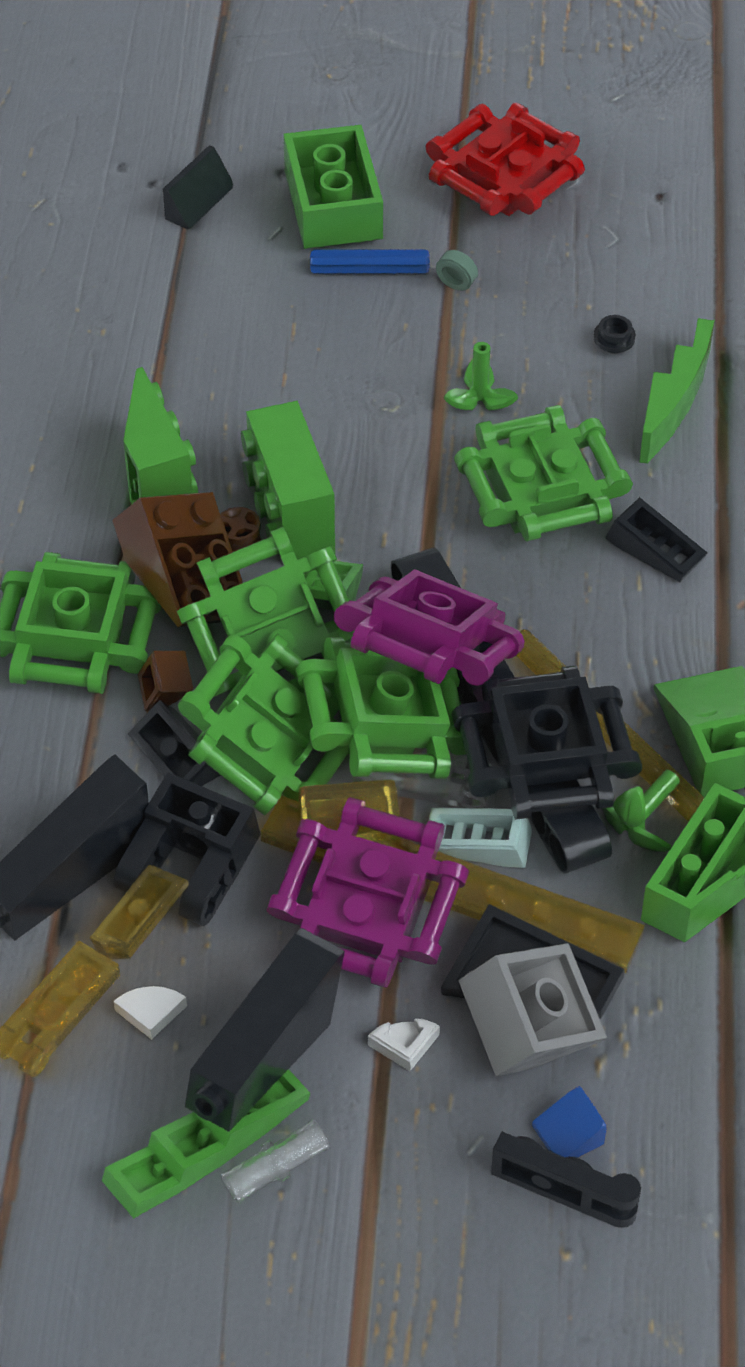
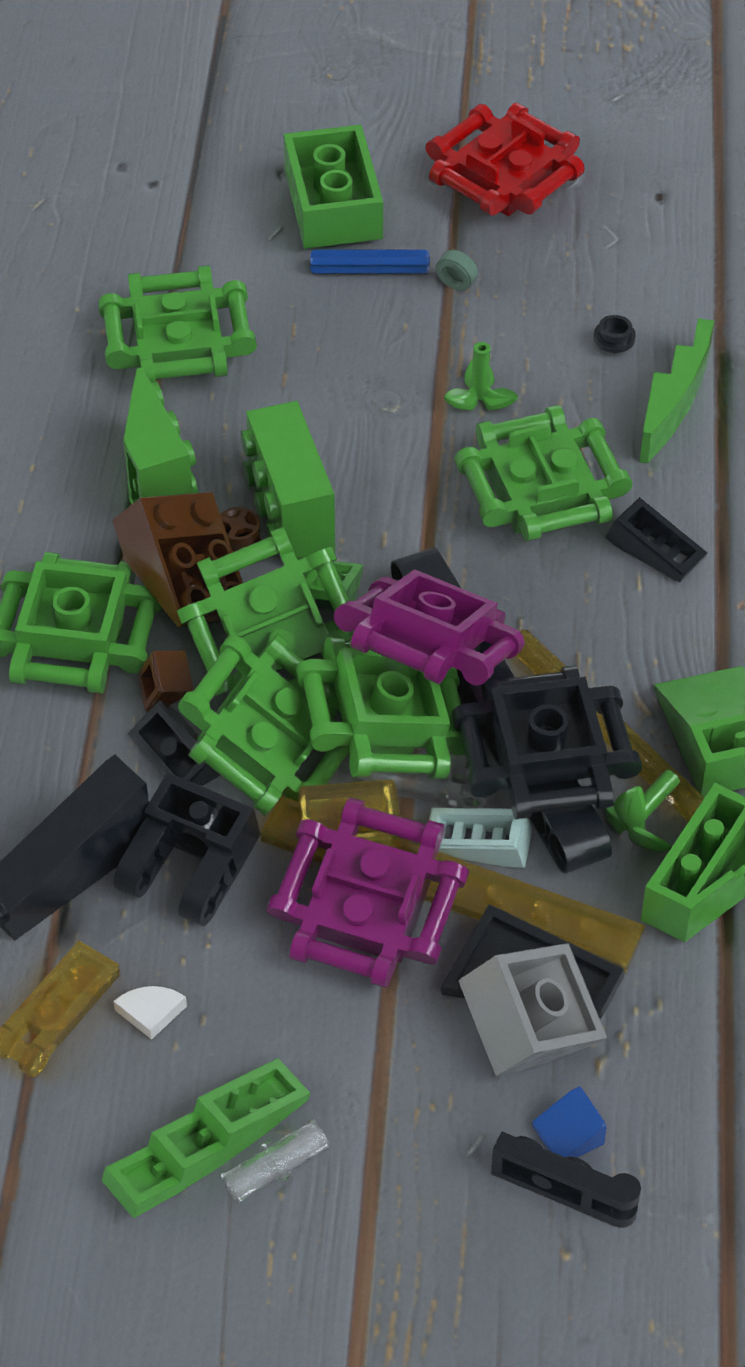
clear yellow slope [90,865,189,960] -> none
black slope [163,145,233,229] -> none
black slope [185,928,345,1132] -> none
white tile [368,1019,440,1071] -> none
none -> bright green brick [98,265,257,383]

